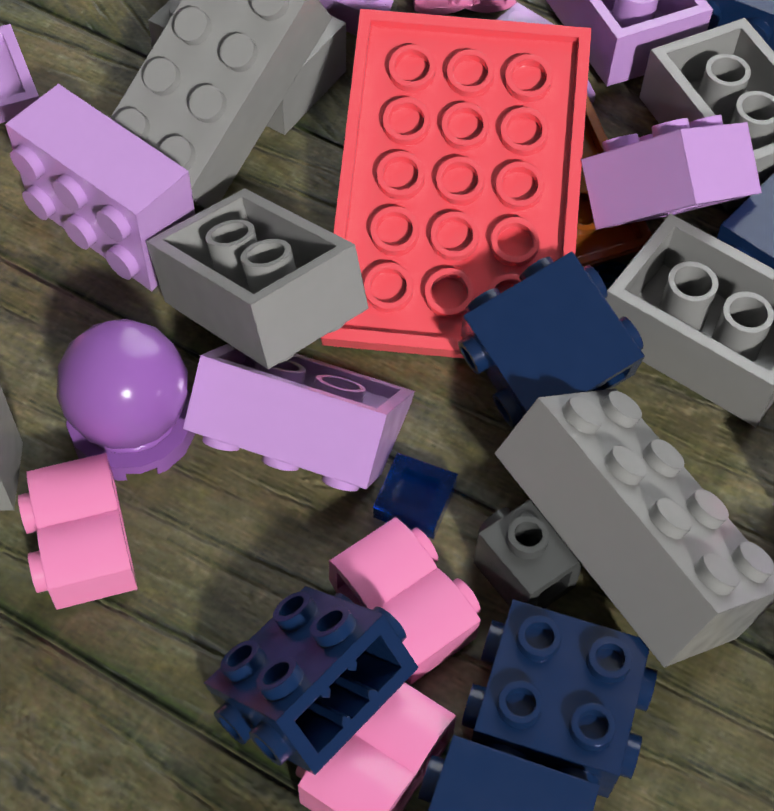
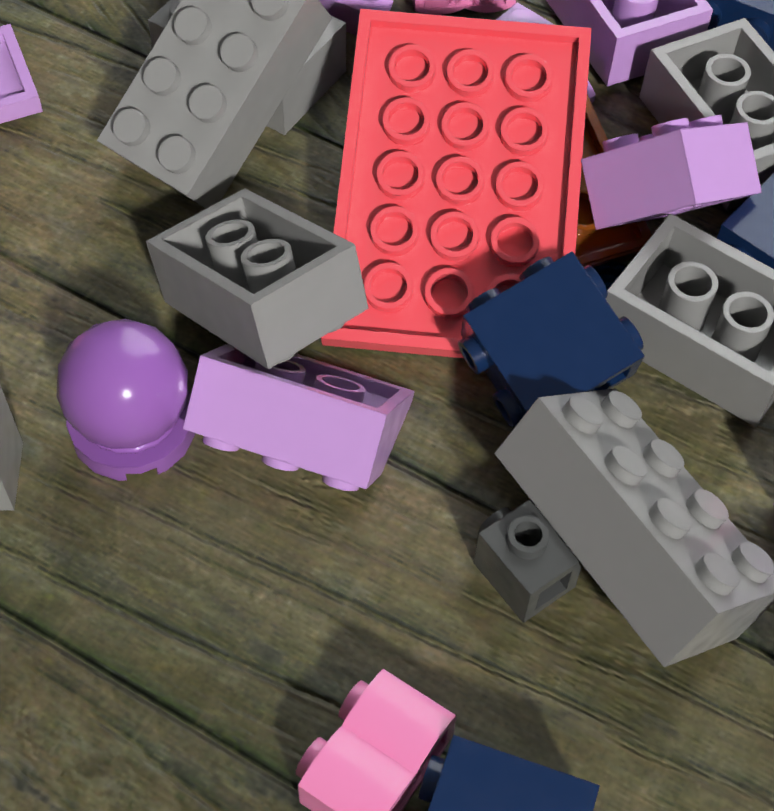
lavender brick [5,84,195,292] -> none
bright pink brick [18,453,138,610] -> none
dark blue brick [204,586,419,775] -> none
bright pink brick [329,517,481,685] -> none
clear blue tile [373,452,458,540] -> none
dark blue brick [461,599,658,798] -> none

